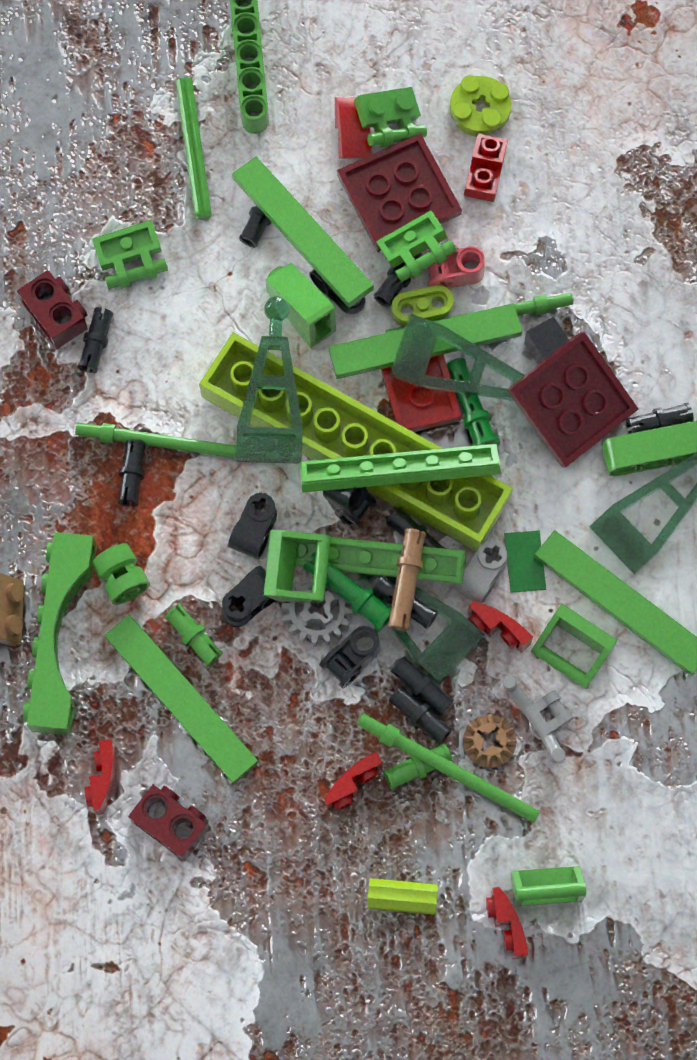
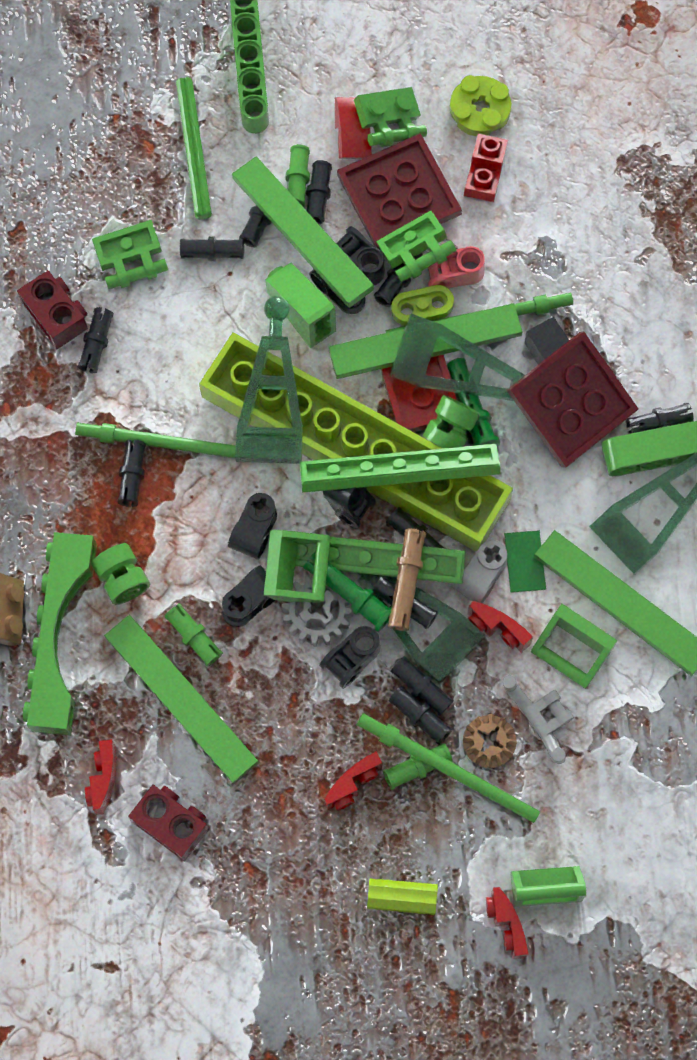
none -> black pin [180,236,245,261]
none -> bright green pin [285,144,310,207]
none -> black pin [306,160,332,224]
none -> black piece [336,226,385,285]
none -> bright green wheel [422,395,480,448]

